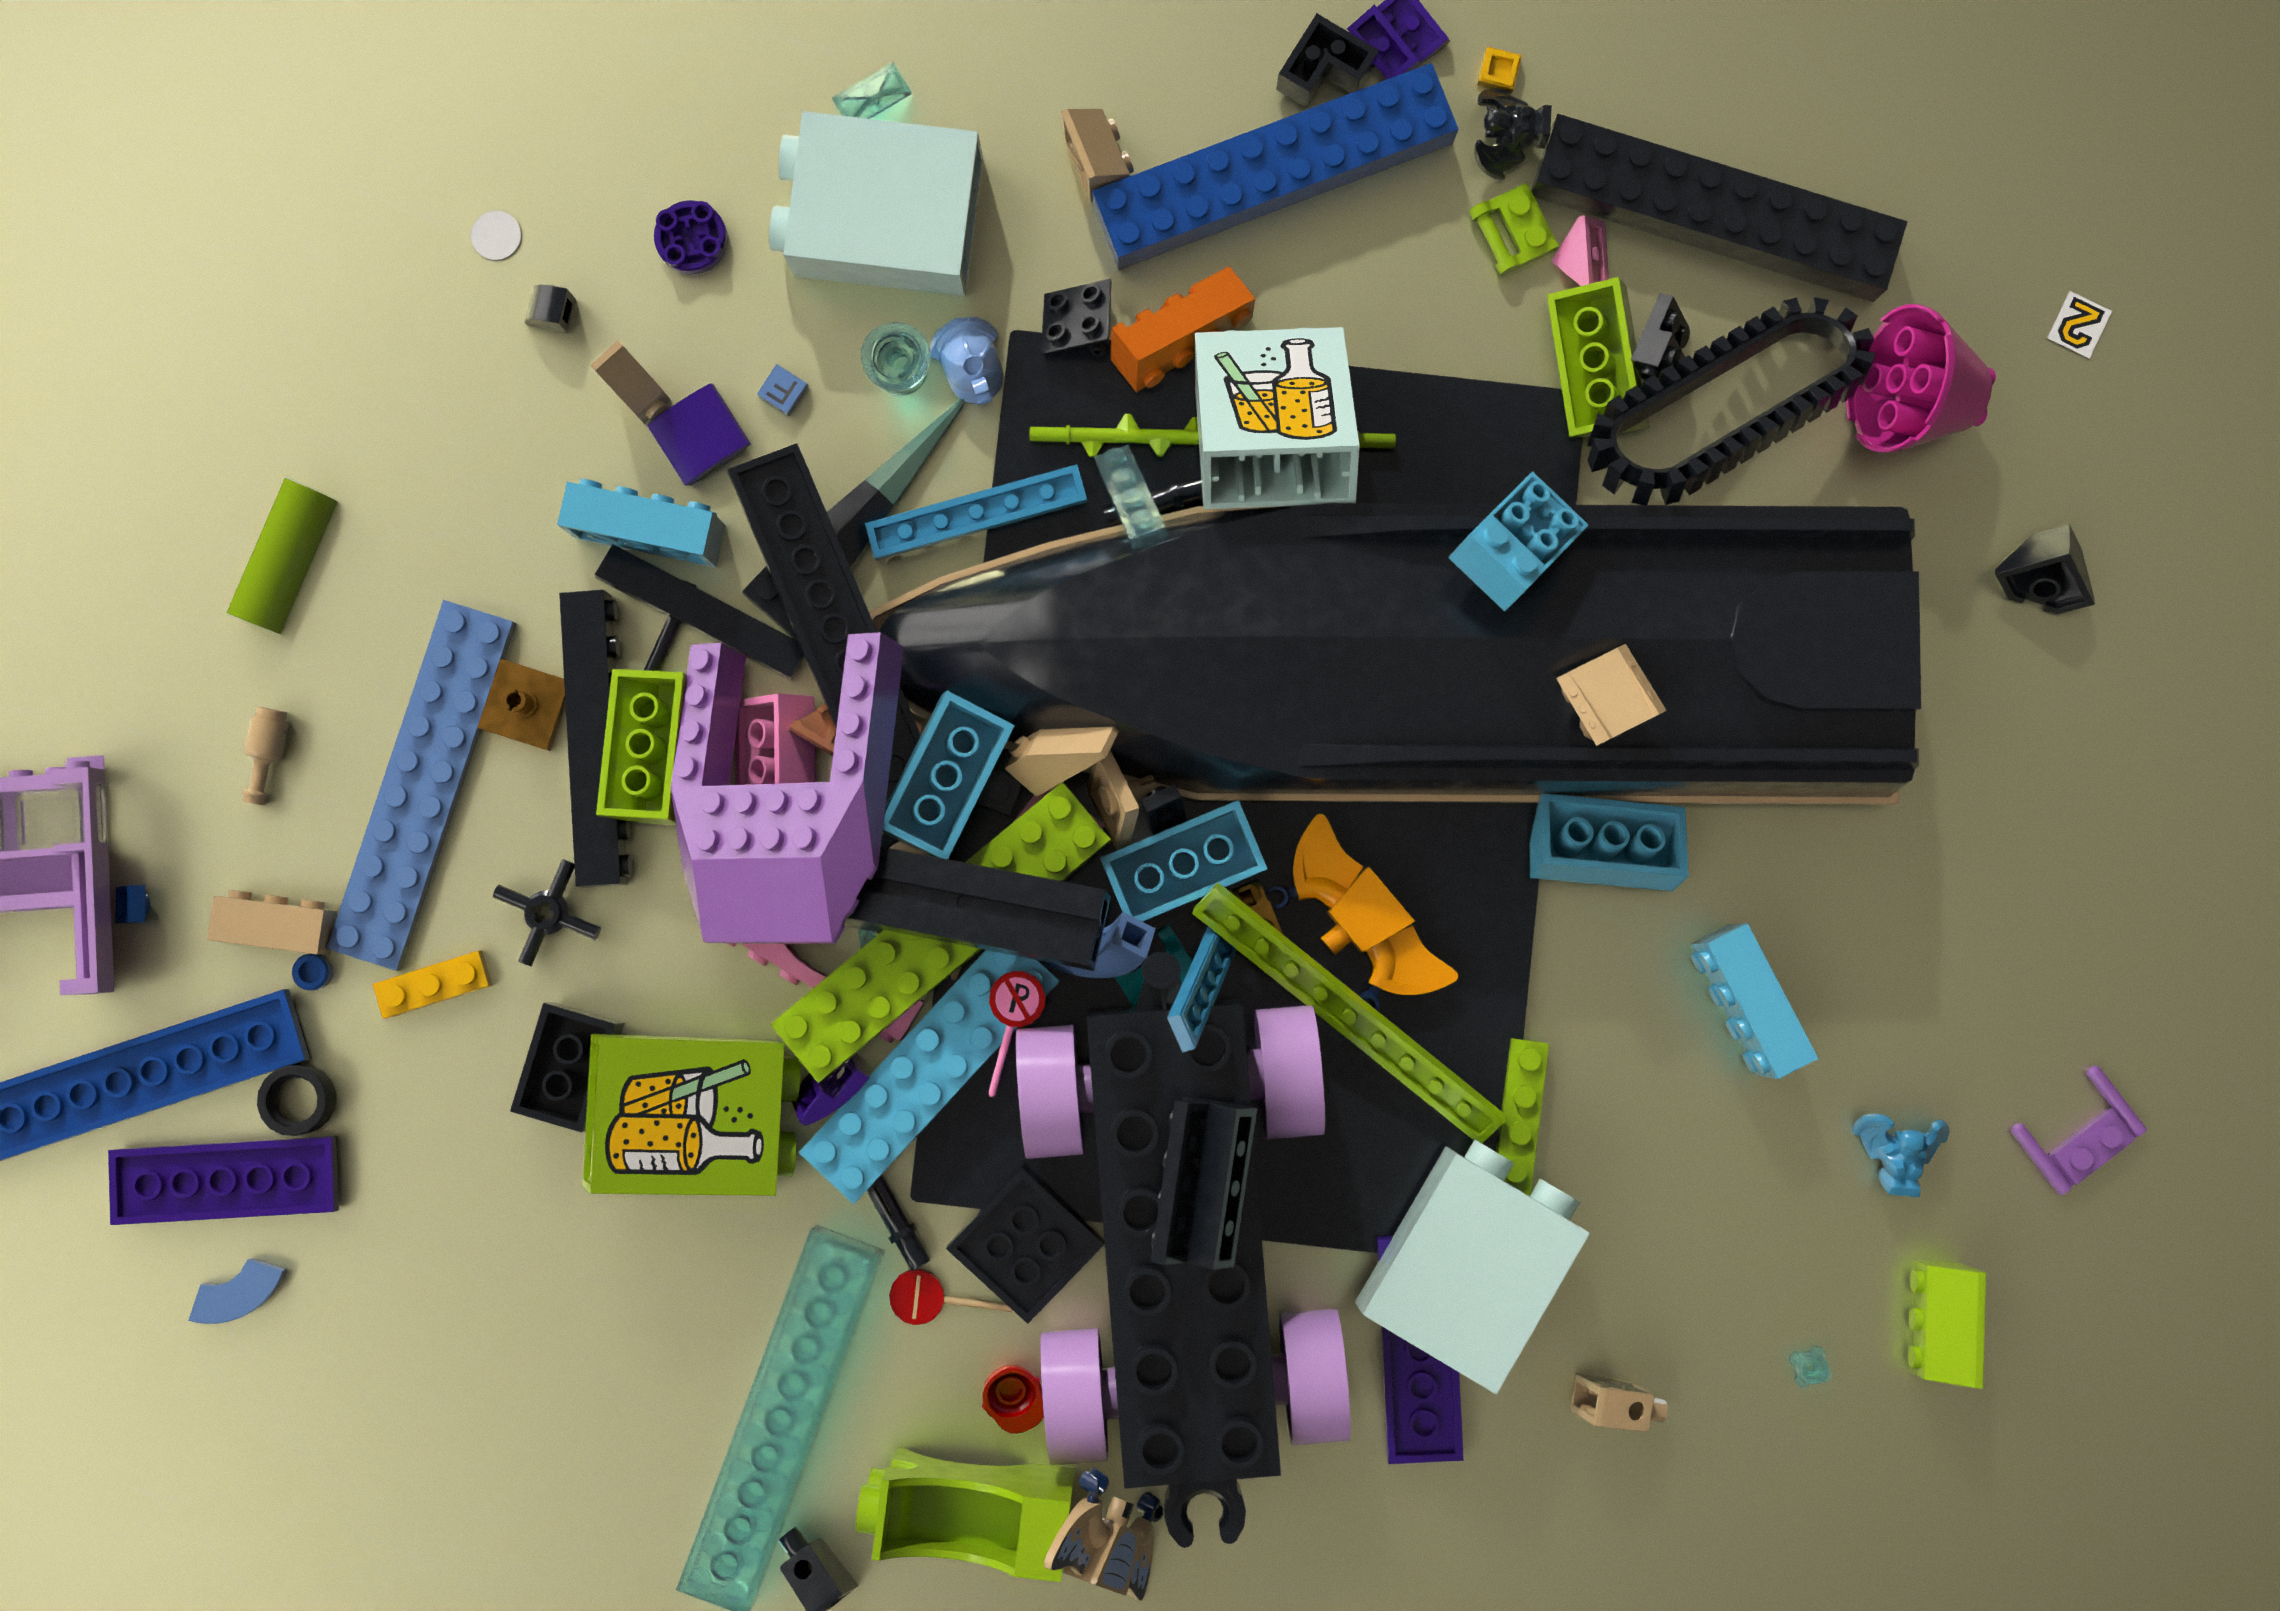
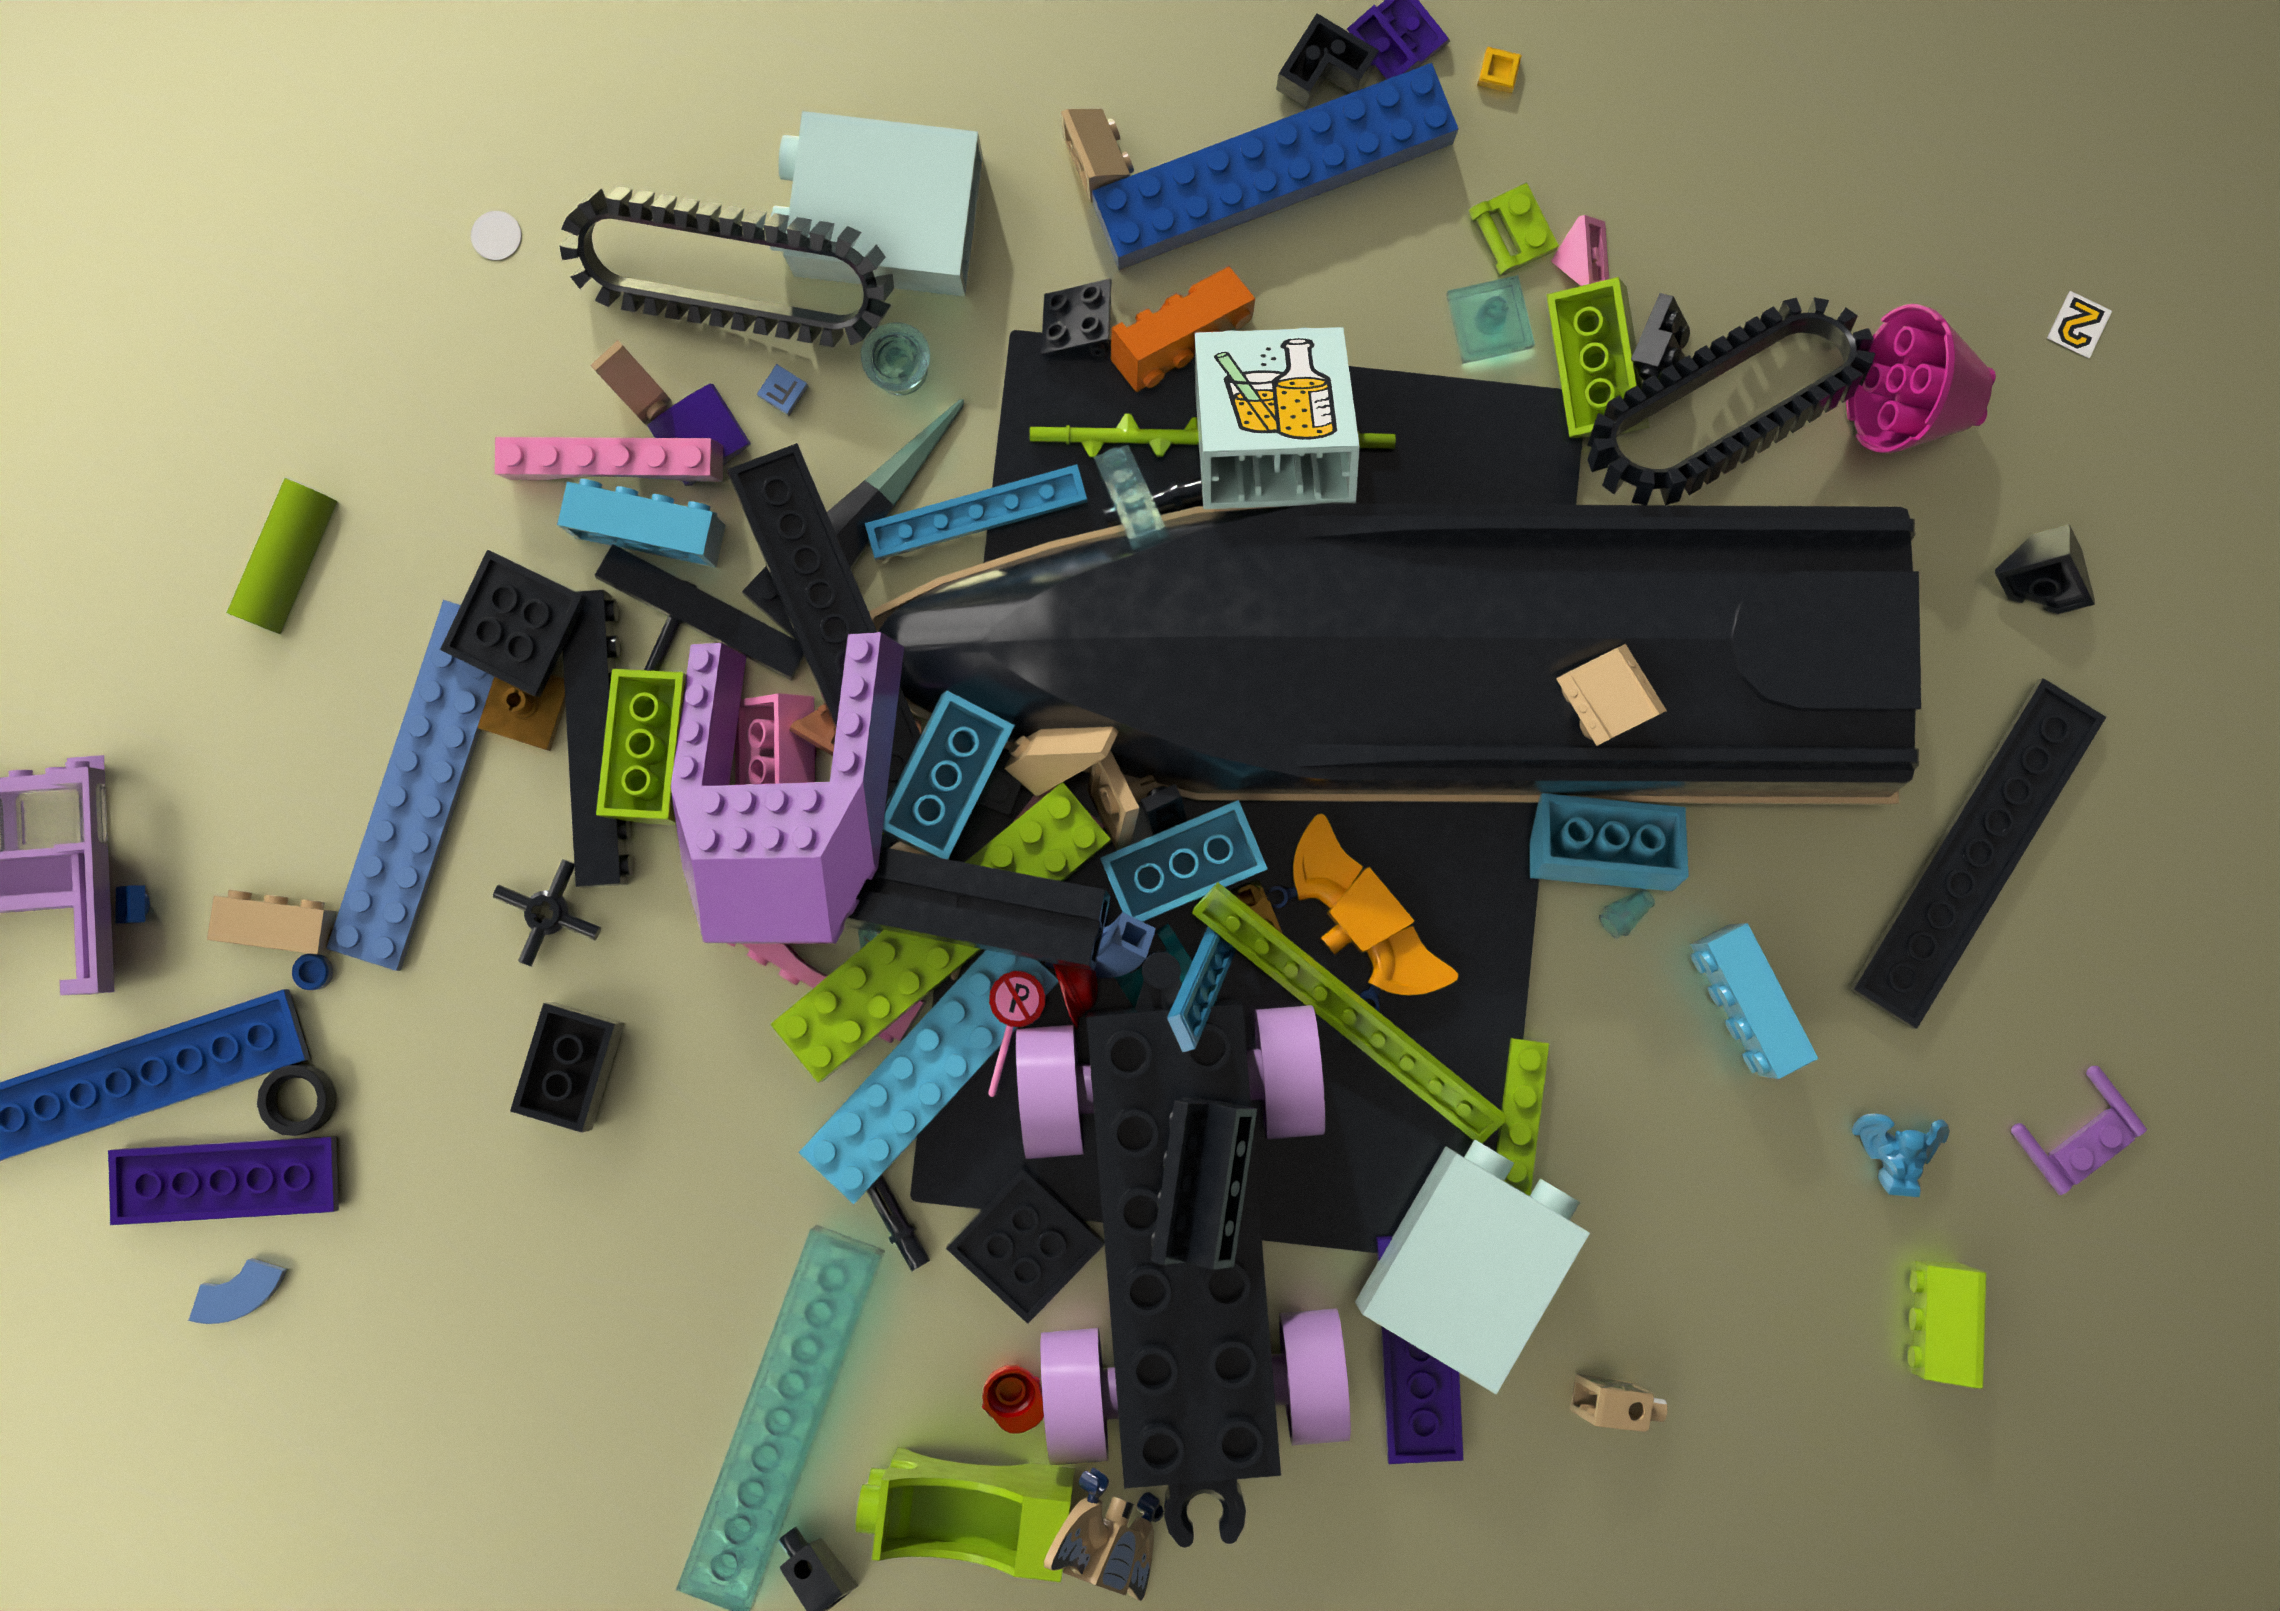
tan piece [242,707,289,805] -> none
yellow plate [372,951,493,1019] -> none
brick [524,284,576,333] -> none
lime brick [582,1034,800,1196] -> none
dark purple tile [654,200,728,275] -> none
dark purple slope [792,1054,869,1126] -> none
clear light blue slope [832,62,912,119] -> none
red piece [889,1269,1013,1325] -> none
light blue helmet [930,317,1003,405] -> none
medium azure slope [1448,471,1588,611] -> none
black animal [1474,88,1552,180] -> none
black brick [1531,114,1908,302] -> none
clear light blue plate [1789,1346,1831,1388] -> none
none -> black plate [440,550,588,697]
none -> bright pink arch [495,437,723,482]
none -> black piece [559,186,894,347]
none -> red hat [1053,963,1097,1029]
none -> clear light blue tile [1446,275,1535,364]
none -> clear light blue cone [1599,888,1655,939]
none -> black plate [1849,678,2106,1029]

